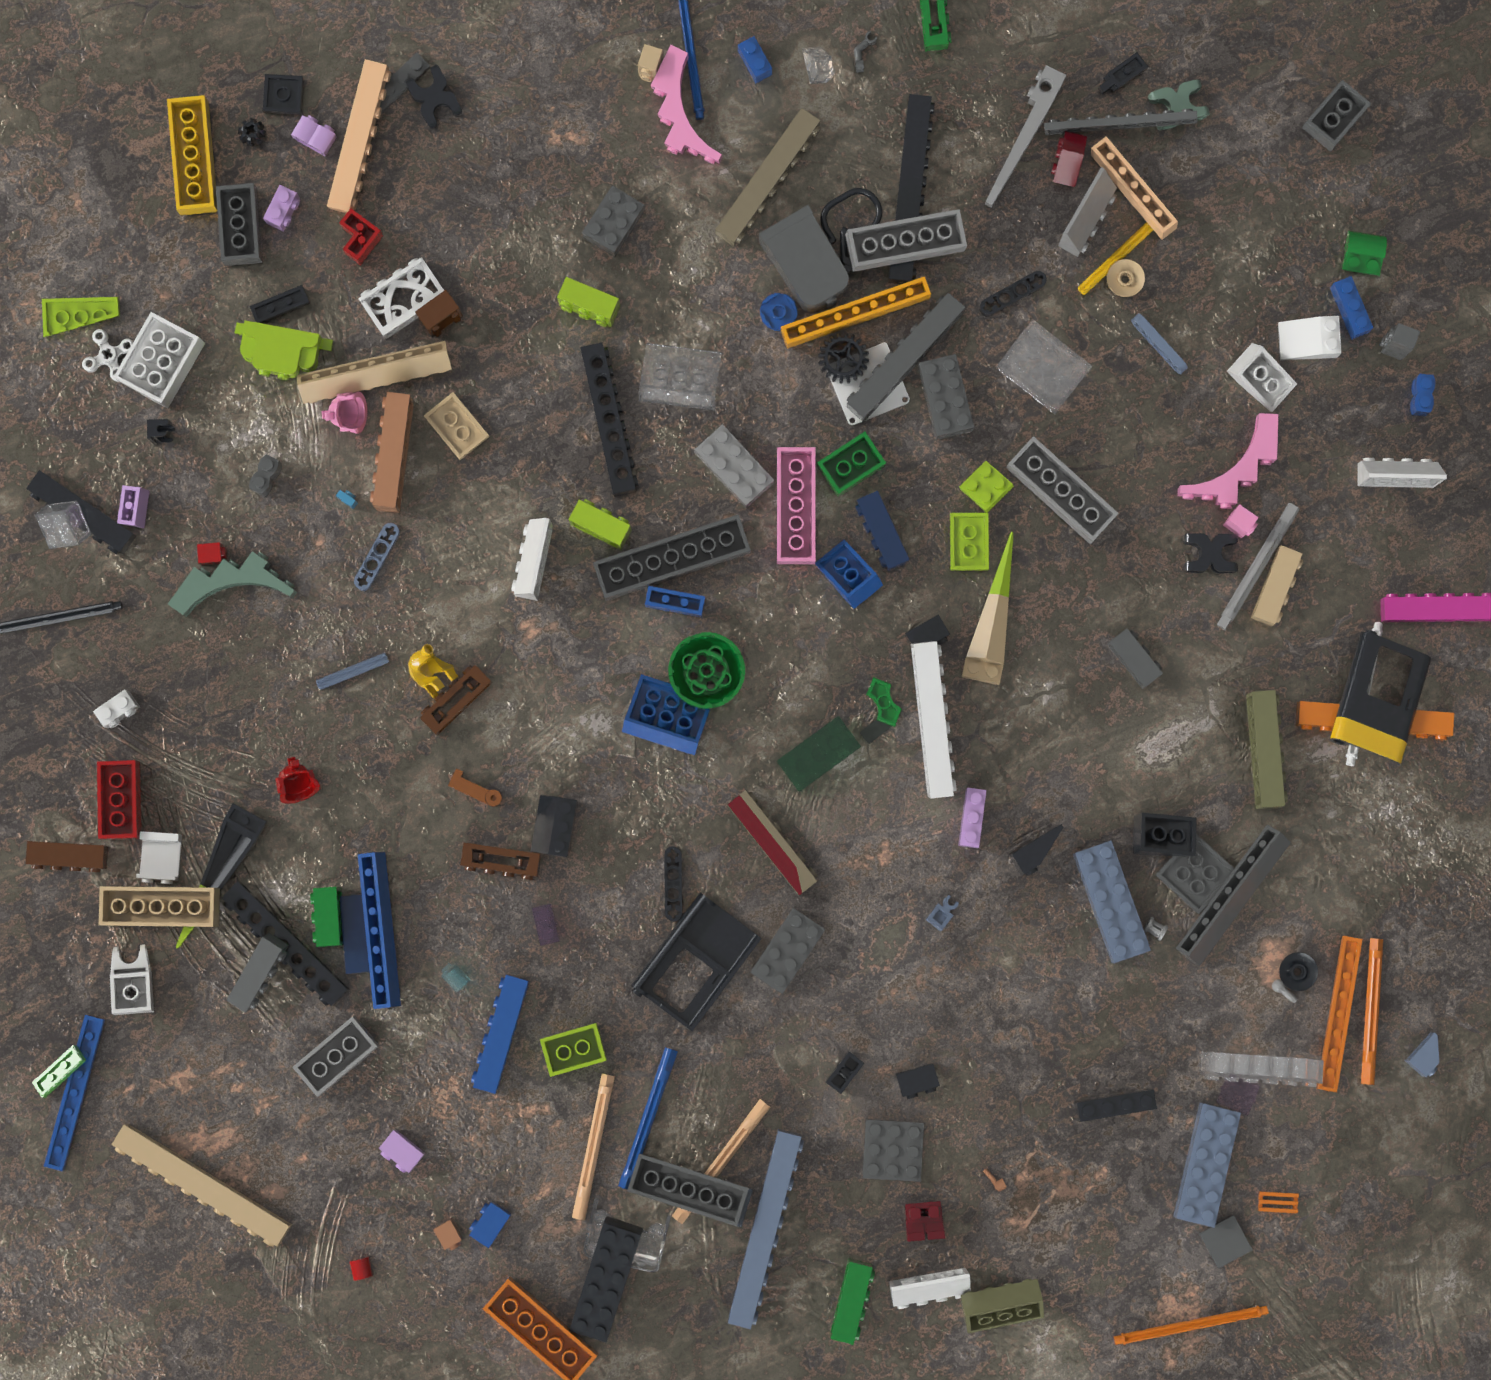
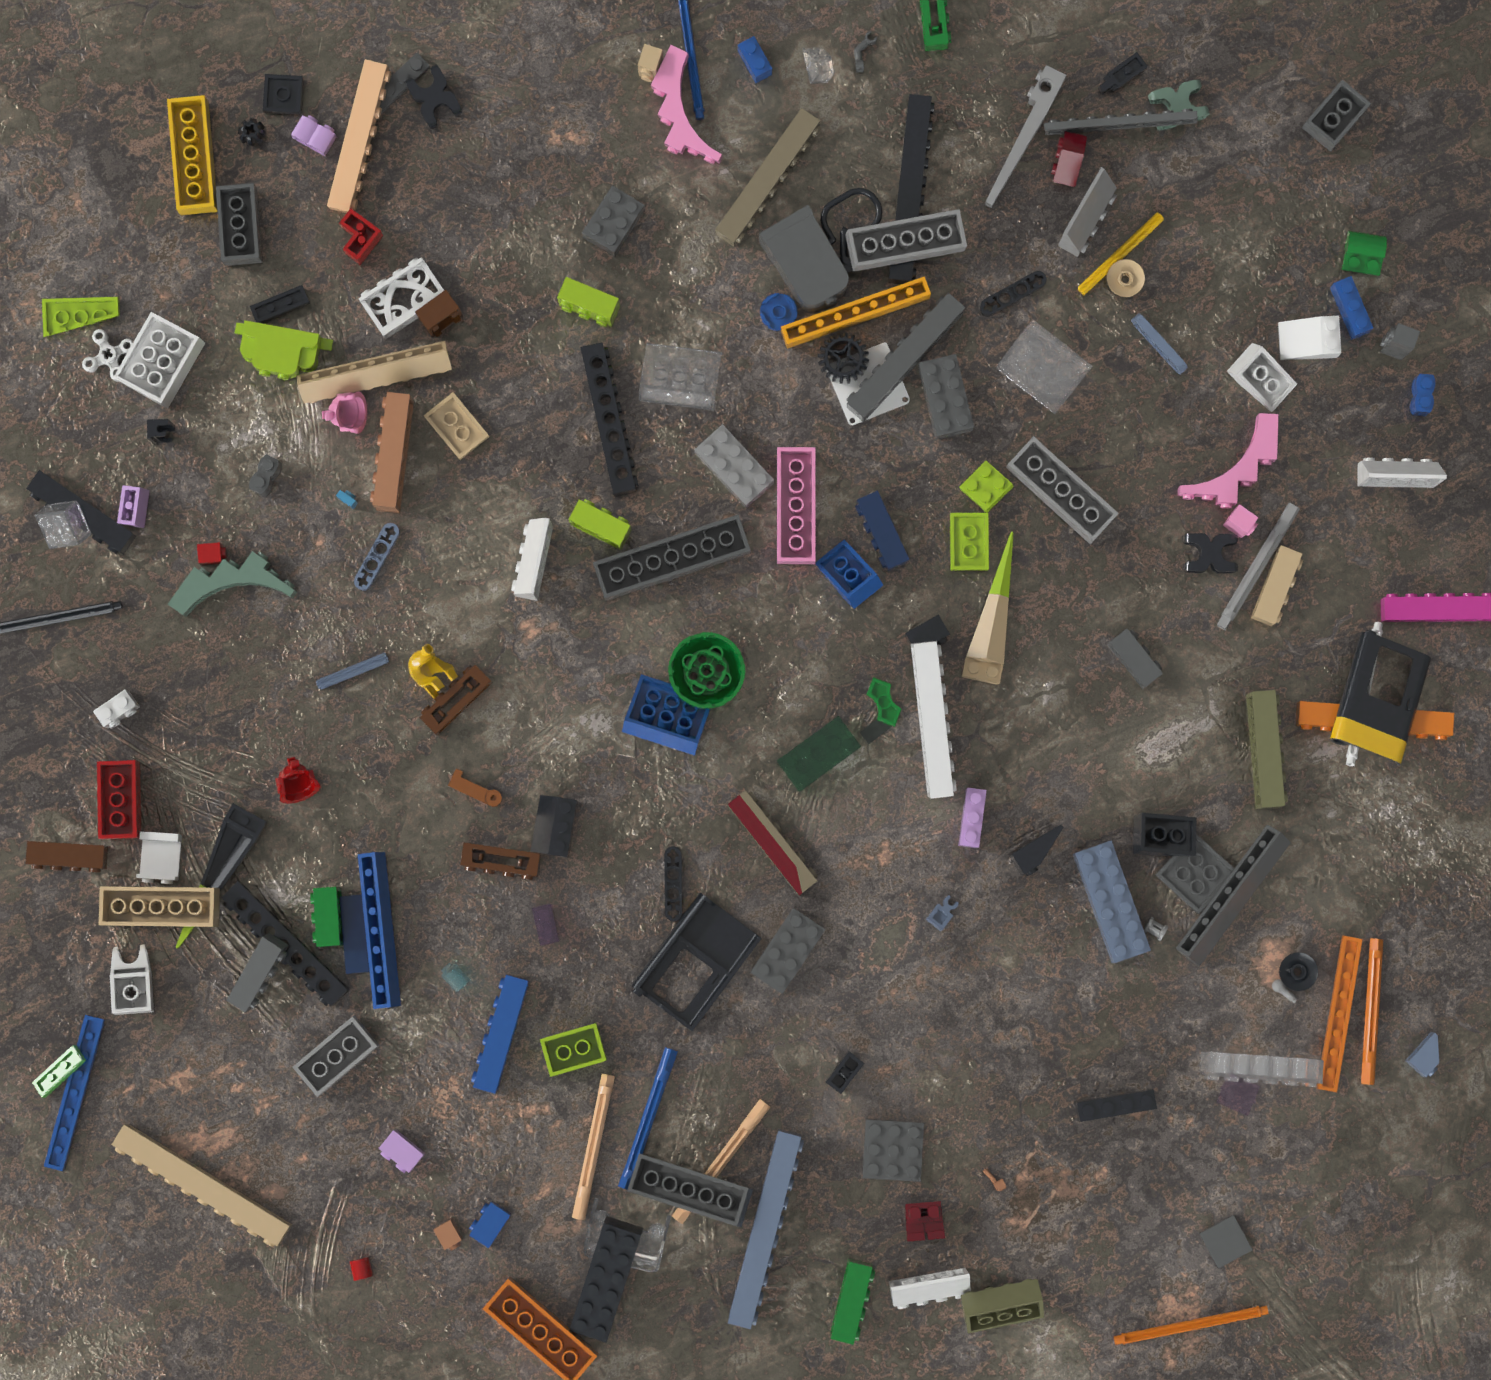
lavender brick [263,185,300,232] -> none
blue brick [645,586,705,618] -> none
green brick [817,432,886,497] -> none
black brick [895,1063,940,1099] -> none
light nougat brick [1091,137,1178,240] -> none
sand blue brick [1173,1103,1241,1228] -> none
orange tile [1258,1191,1299,1213] -> none

